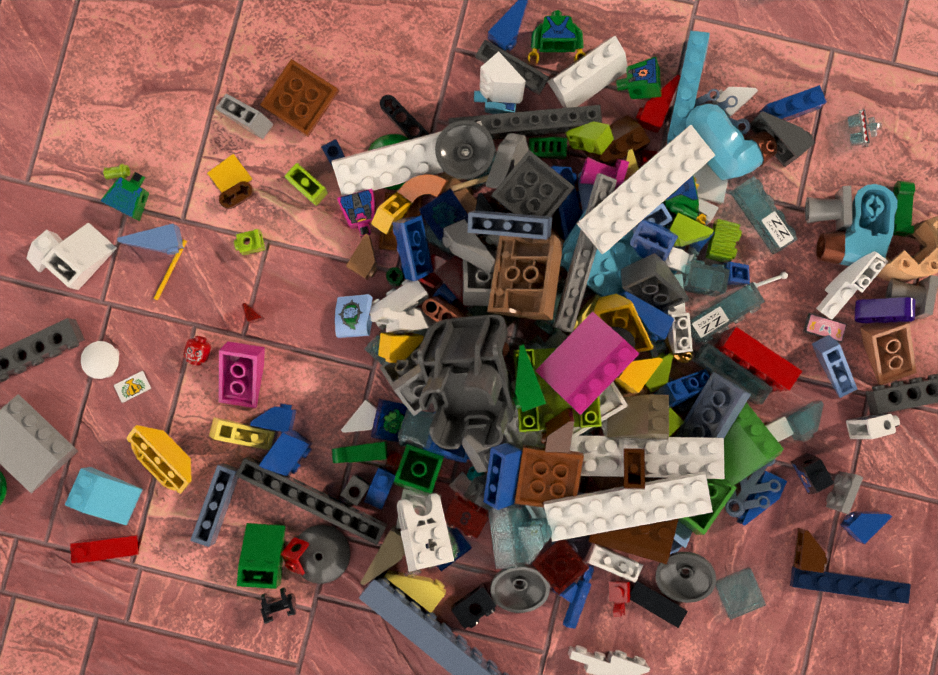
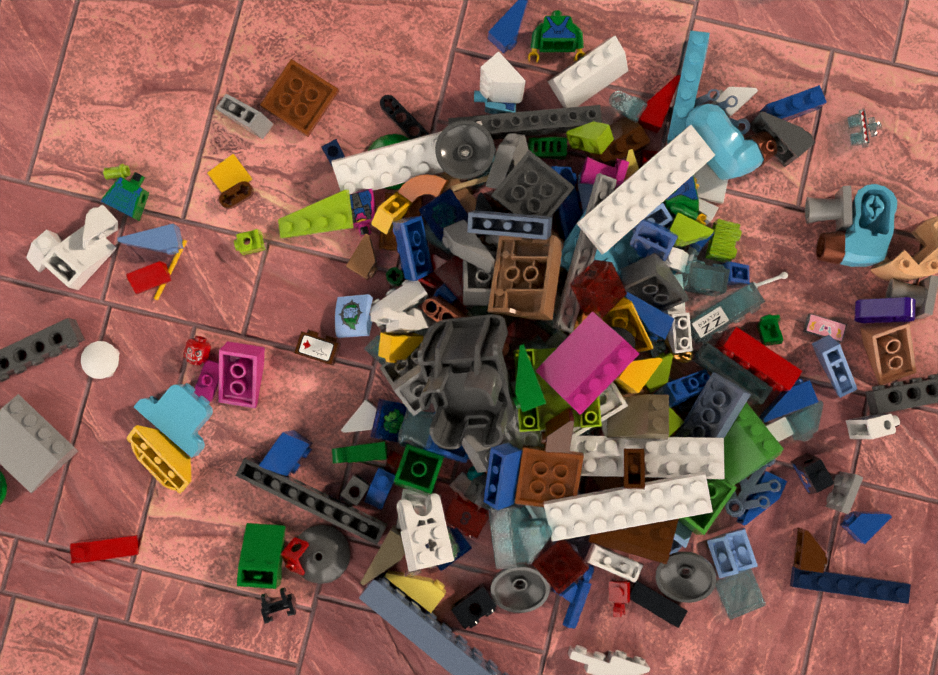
medium azure slope [65,467,143,525] -> none
white sticker [114,371,151,403] -> none
sand blue brick [190,463,239,547] -> none
light yellow slope [209,417,275,450] -> none
clear red slope [242,303,265,323] -> none
blue slope [250,403,296,432] -> none
lime brick [284,163,328,206] -> none
dark grey plate [475,40,550,95] -> none
green torso [616,57,662,99] -> none
clear light blue brick [730,176,798,255] -> none
white slope [816,251,889,319] -> none
green leg [893,181,915,237] -> none
none -> white slope [82,205,118,250]
none -> red slope [126,261,172,294]
none -> medium azure brick [134,383,213,458]
none -> dark pink plate [194,359,219,402]
none -> lime wing [278,189,353,239]
none -> brick [294,329,341,366]
none -> clear red brick [570,260,627,319]
none -> clear light blue piece [609,91,647,122]
none -> light blue slope [707,527,758,578]
none -> green bracket [757,314,784,346]
none -> blue slope [759,378,819,423]

